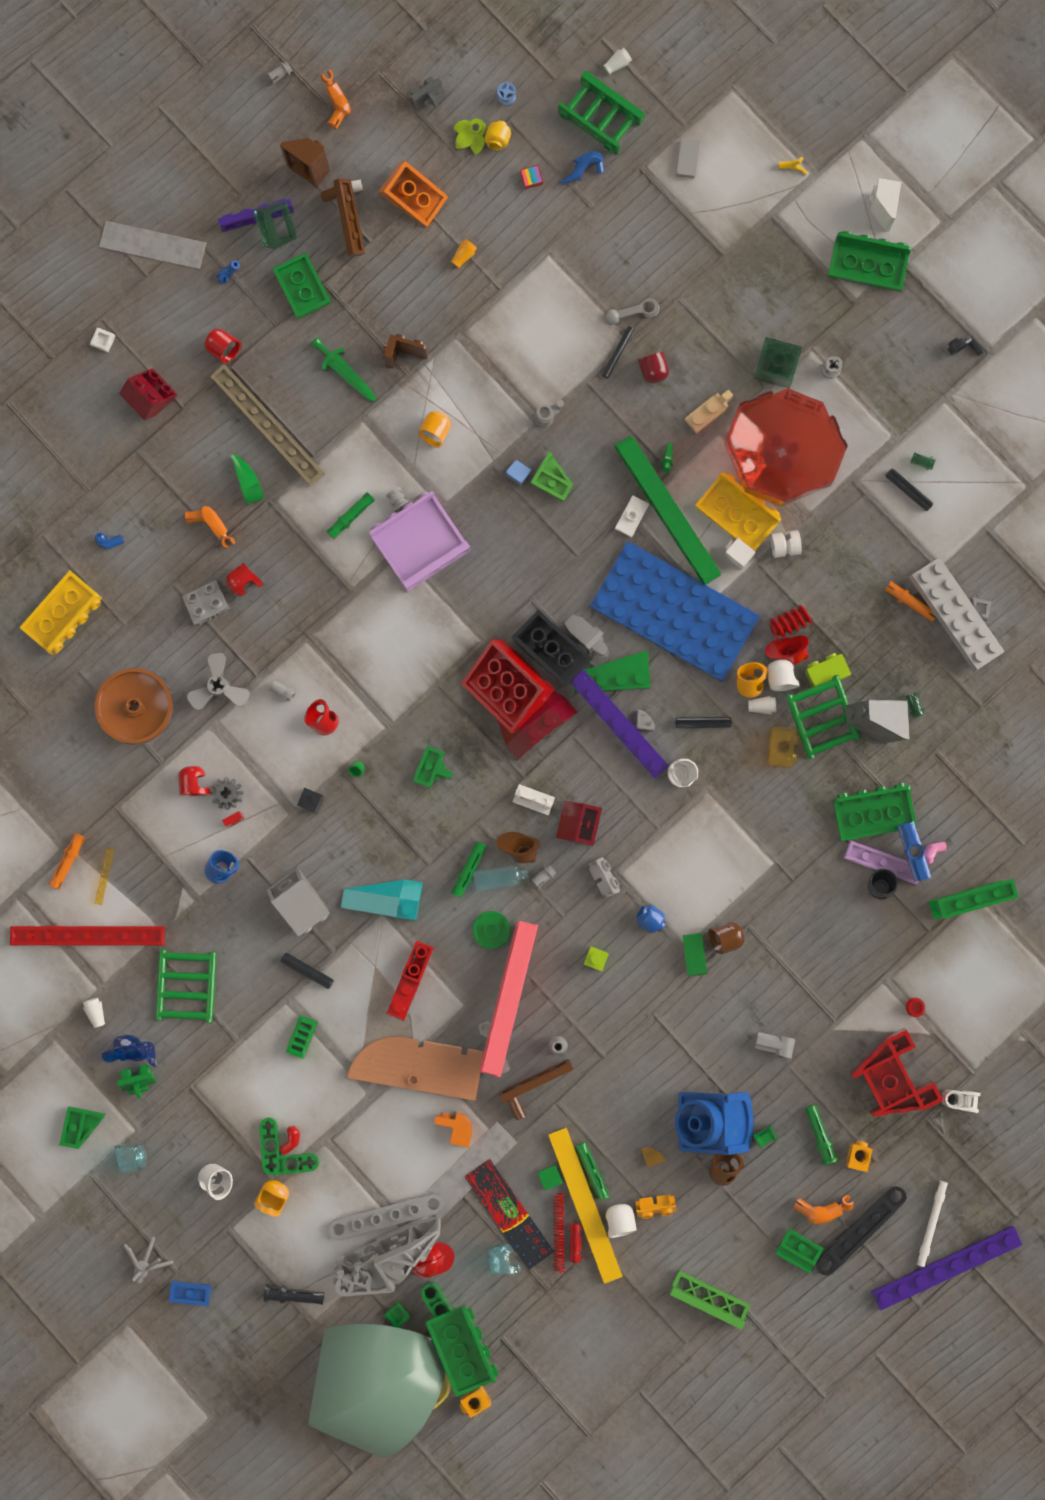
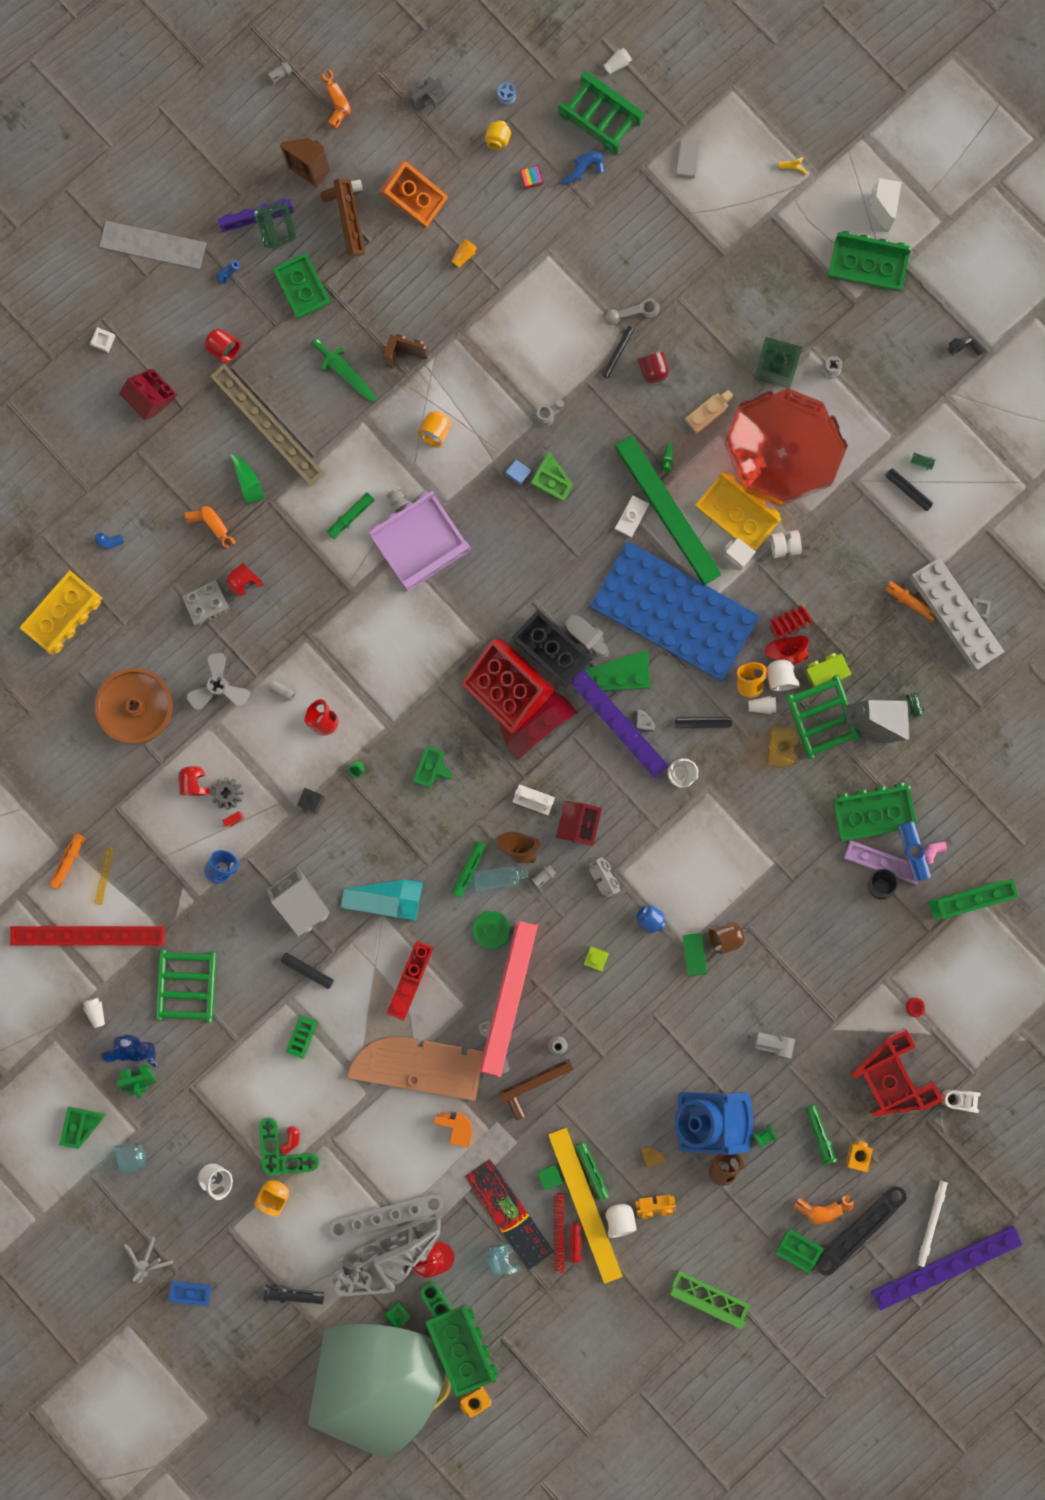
lime plate [453,118,486,155] -> none

